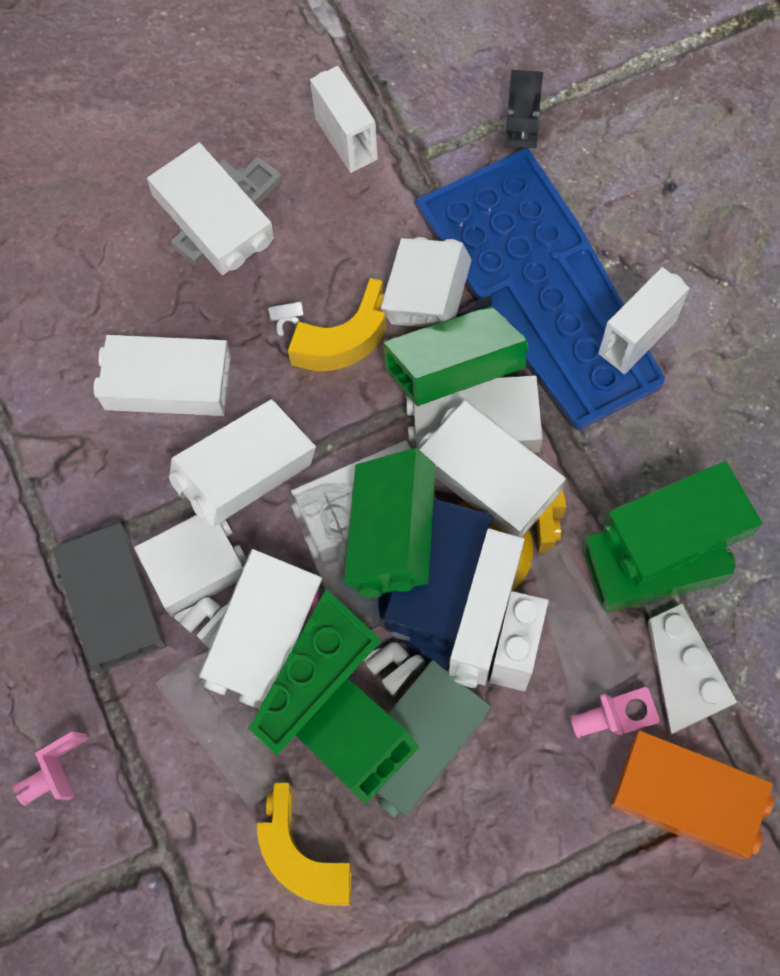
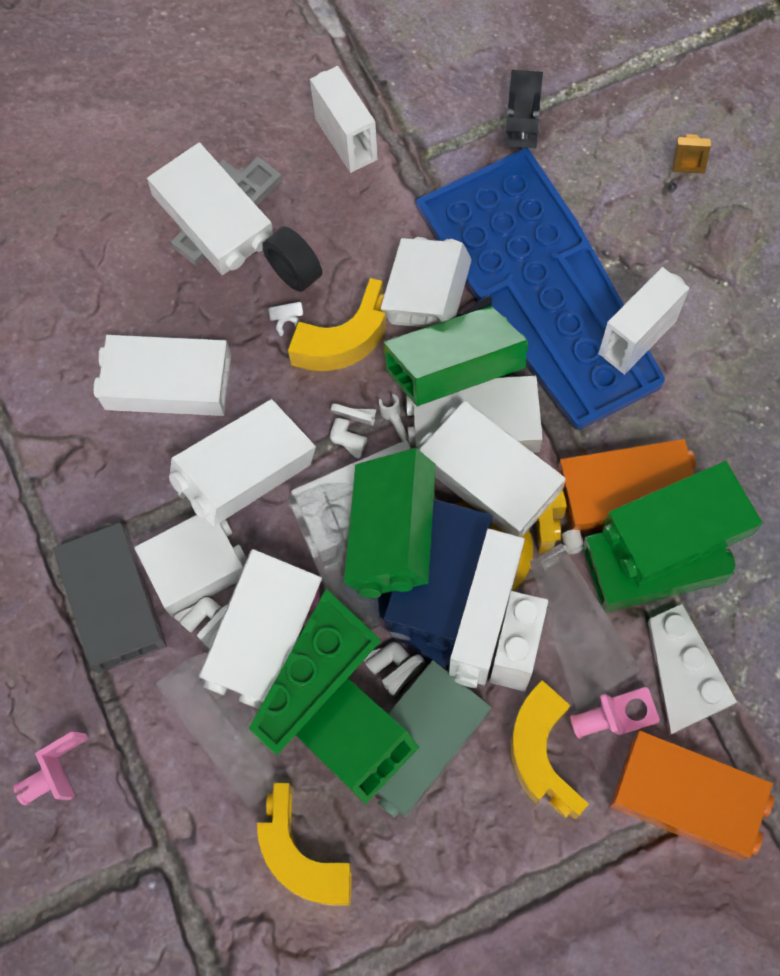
none -> black tyre [262,226,322,292]
none -> white piece [330,404,376,459]
none -> white hand [379,394,409,442]
none -> yellow arch [511,680,589,819]
none -> white hand [538,529,583,566]
none -> orange brick [557,439,696,535]
none -> pearl gold tile [672,134,711,174]

